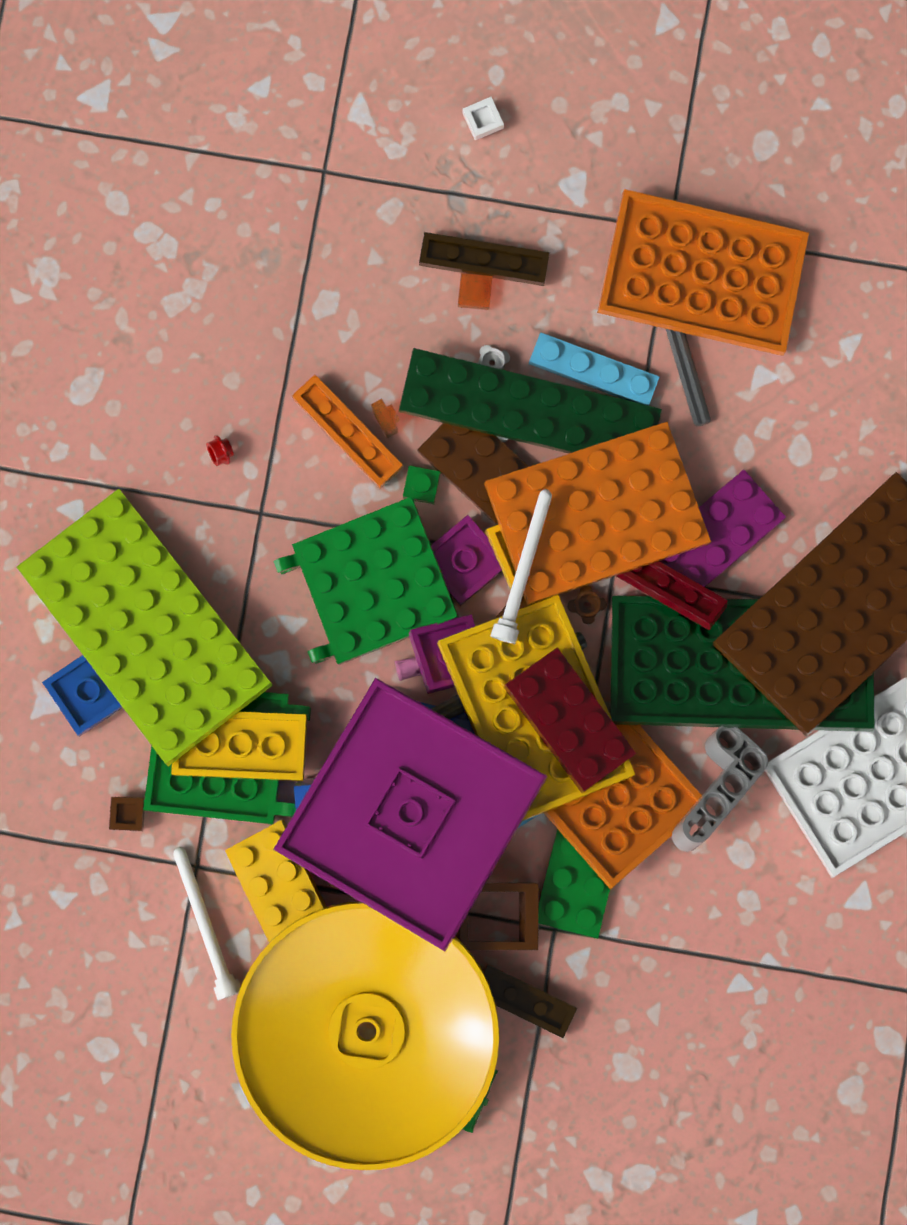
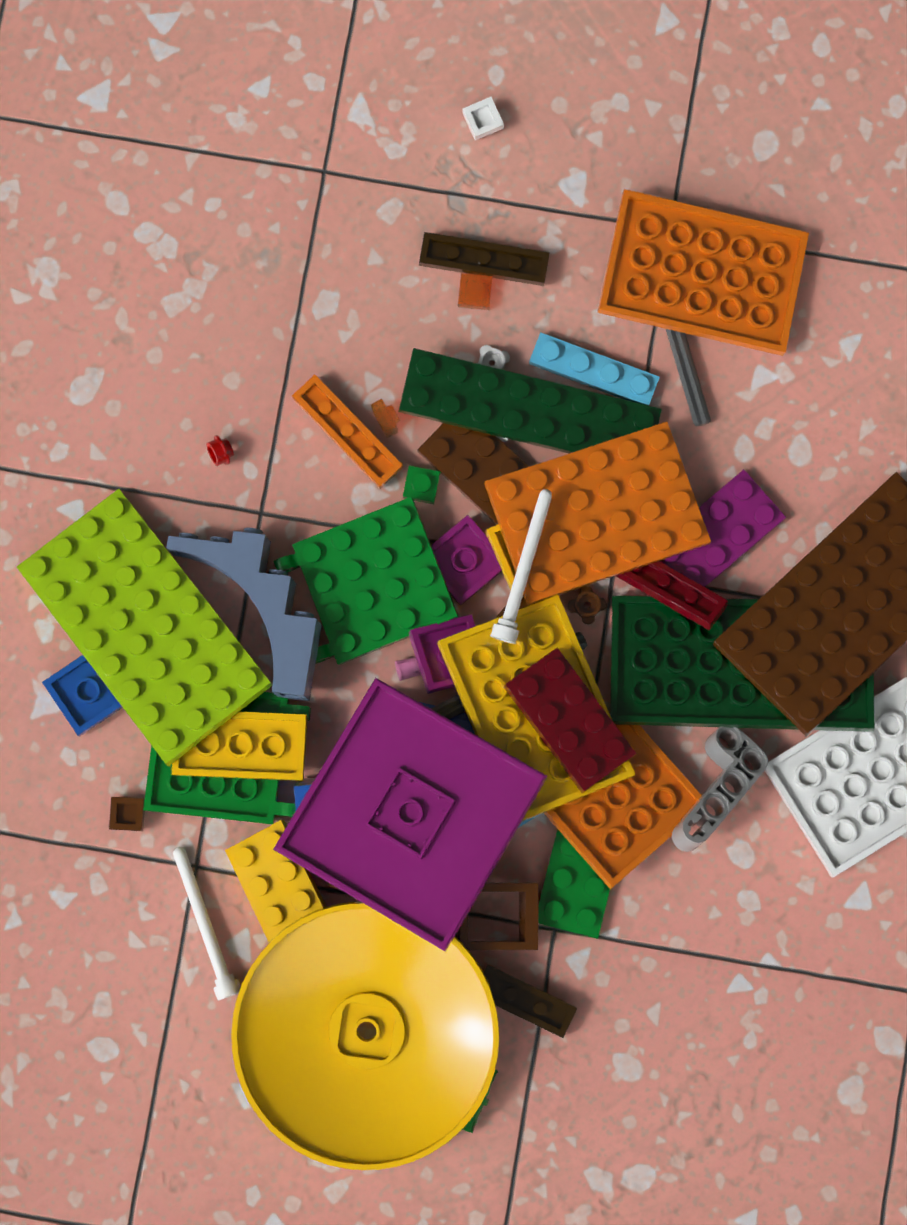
none -> sand blue arch [166,528,322,701]

